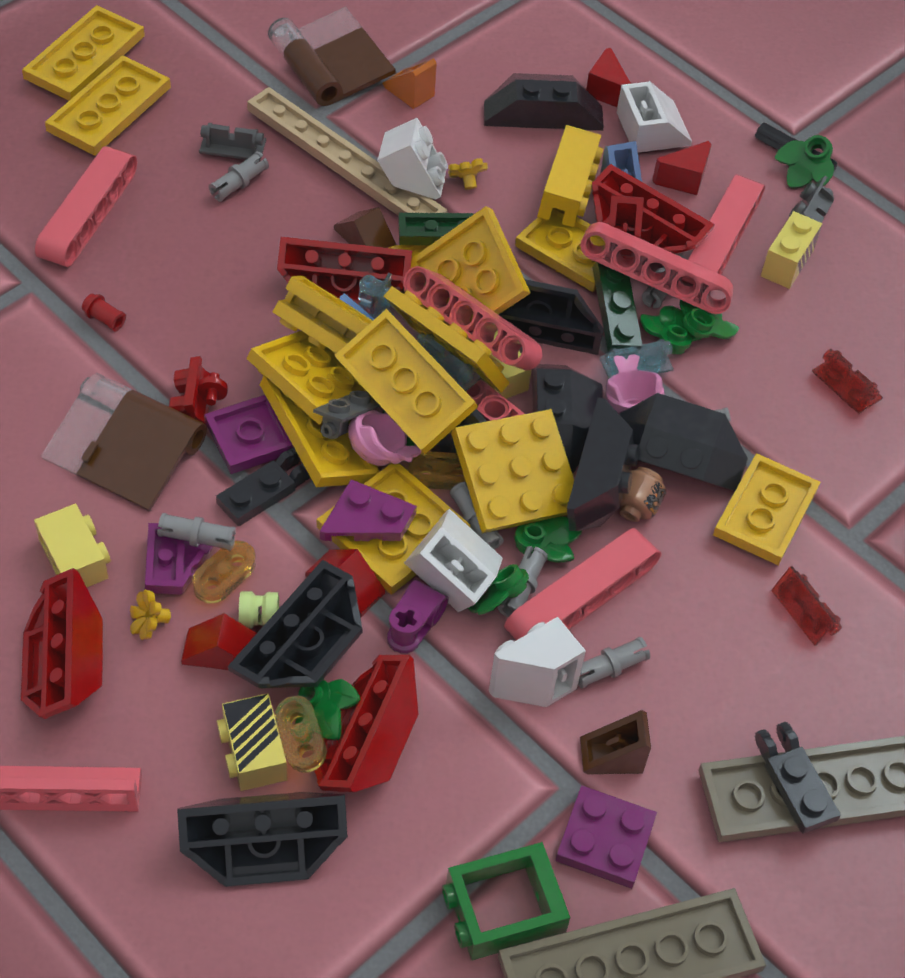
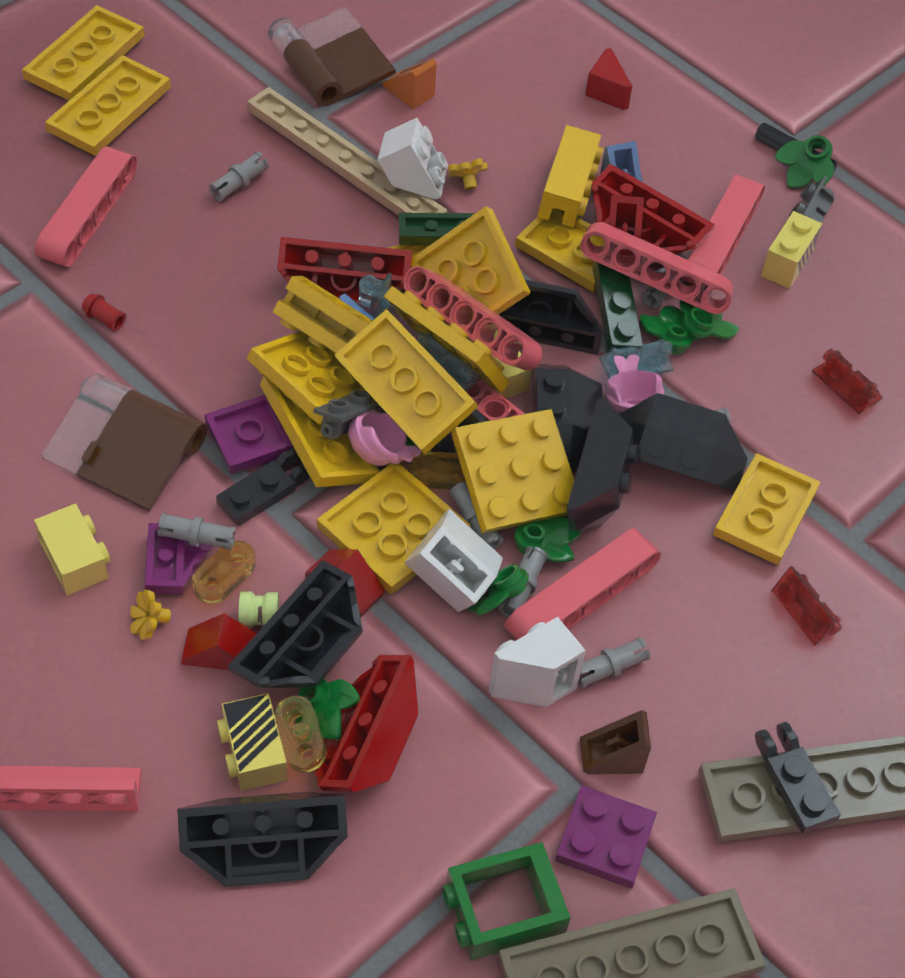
red wedge [21,568,103,719] -> none
red hips [169,356,228,423] -> none
dark grey hinge [199,123,266,162] -> none
magenta wing [320,479,417,541] -> none
reddish brown slope [334,207,396,248] -> none
magenta piece [387,579,449,653] -> none
black wedge [484,73,604,131] -> none
white slope [617,81,692,153] -> none
nougat head [619,467,666,522] -> none
red slope [652,141,712,195] -> none

